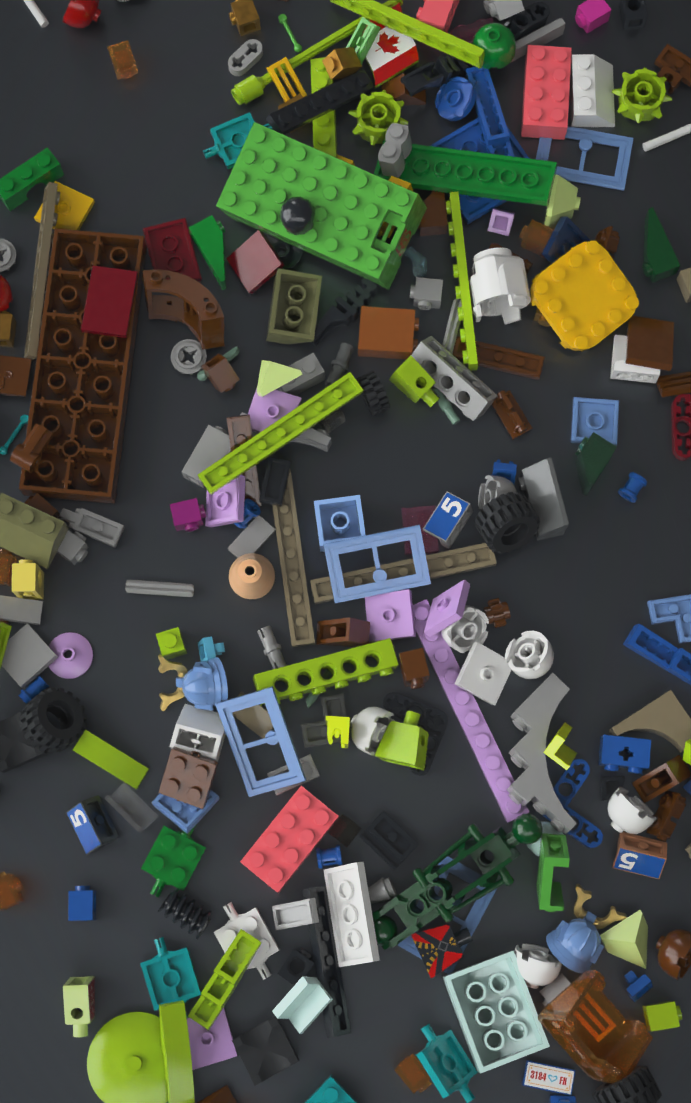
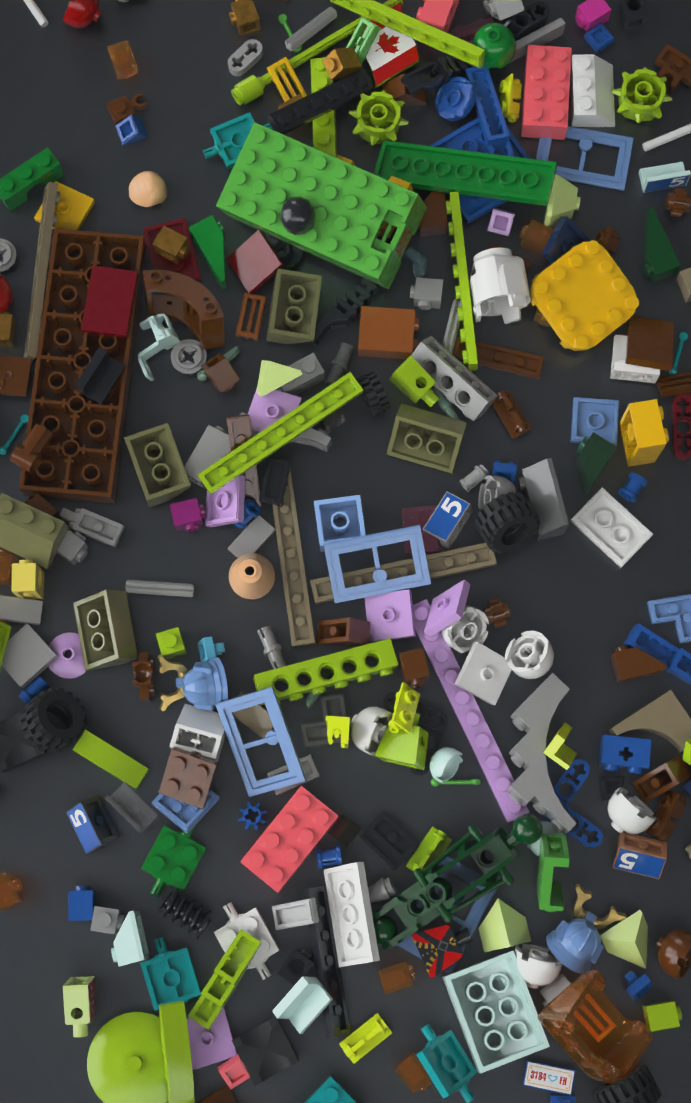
light grey brick [378,123,412,178] -> none
none -> olive slope [73,590,138,670]
none -> black panel [75,347,126,405]
none -> light grey brick [90,906,125,934]
none -> reddish brown plate [106,93,148,125]
none -> light aqua slope [111,910,150,967]
none -> blue slope [115,114,147,145]
none -> olive slope [124,423,191,508]
none -> light nougat hair [129,171,168,207]
none -> reddish brown plate [132,652,156,702]
none -> light aqua piece [138,313,180,381]
none -> pearl gold brick [152,226,190,264]
none -> coral tile [217,1054,250,1090]
none -> dark orange tile [236,293,267,341]
none -> blue gear [238,801,267,831]
none -> light grey axle [285,7,337,51]
none -> neon yellow hinge [339,1013,392,1064]
none -> clear orange brick [377,961,416,995]
none -> olive slope [386,403,467,474]
none -> neon yellow hinge [388,682,420,733]
none -> lime hinge [406,826,452,871]
none -> light aqua hair [429,747,463,783]
none -> bright green hinge [431,778,481,787]
none -> light grey pin [459,464,490,492]
none -> yellowish green slope [478,898,531,952]
none -> neon yellow hinge [499,73,522,123]
none -> white tile [570,487,653,568]
none -> blue tile [584,23,615,54]
none -> reddish brown slope [610,645,667,683]
none -> yellow brick [619,399,669,467]
none -> light aqua panel [639,162,691,193]
none -> reddish brown gear [665,188,691,217]
none -> teal hinge [669,332,688,375]

